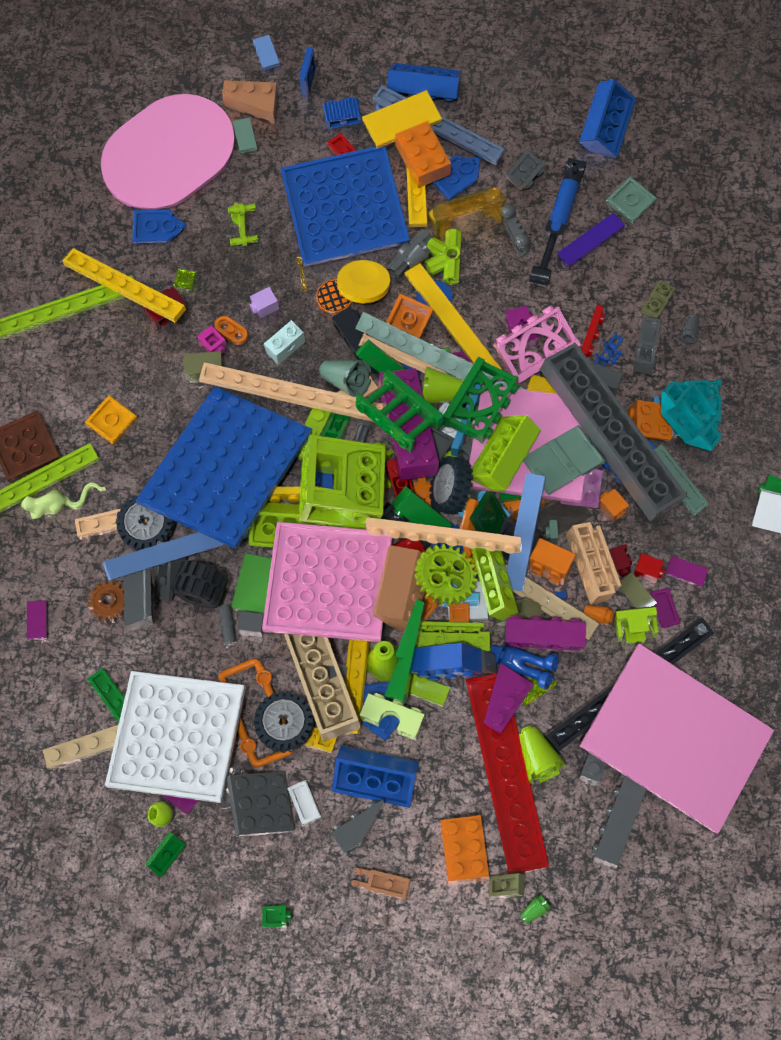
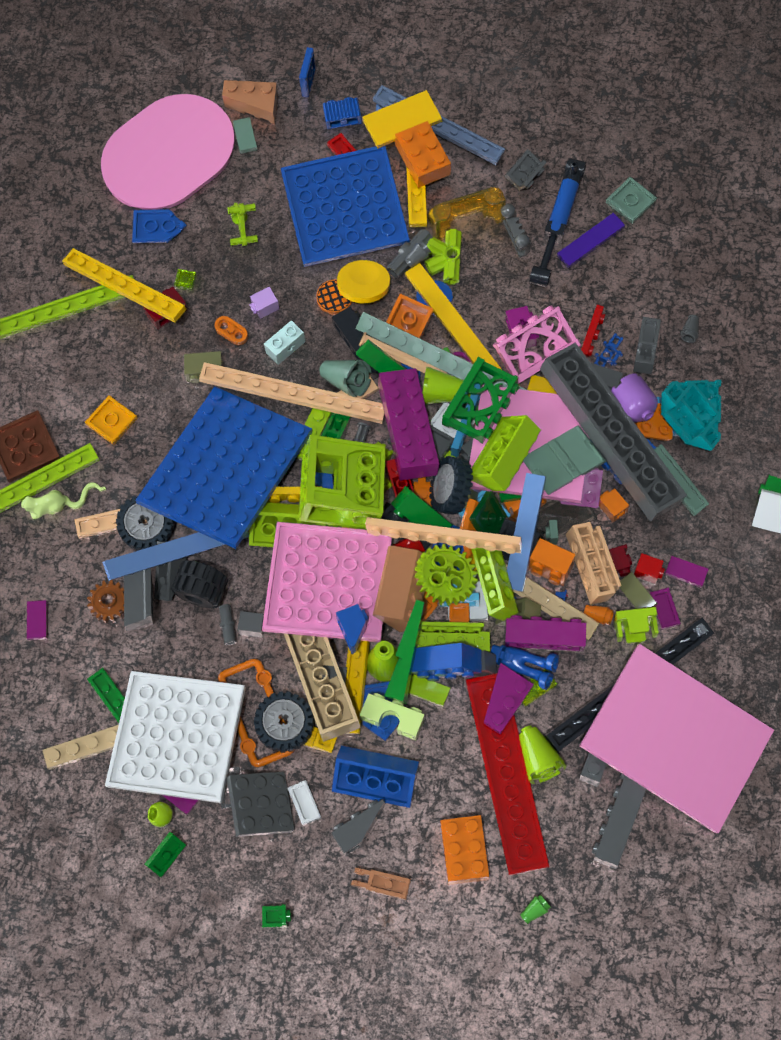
dark pink brick [197,325,227,354] -> none
bright green tile [231,553,272,614] -> none
medium blue tile [253,35,280,71] -> none
clear yellow hinge [295,257,308,291] -> none
green fence [355,369,444,453] -> none
blue slope [387,63,462,101] -> none
blue tile [432,155,481,200] -> none
olive slope [489,873,525,899] -> none
blue slope [579,79,636,158] -> none
olive slope [641,280,676,319] -> none
none -> blue slope [336,604,368,654]
none -> medium lavender cylinder [611,373,658,422]

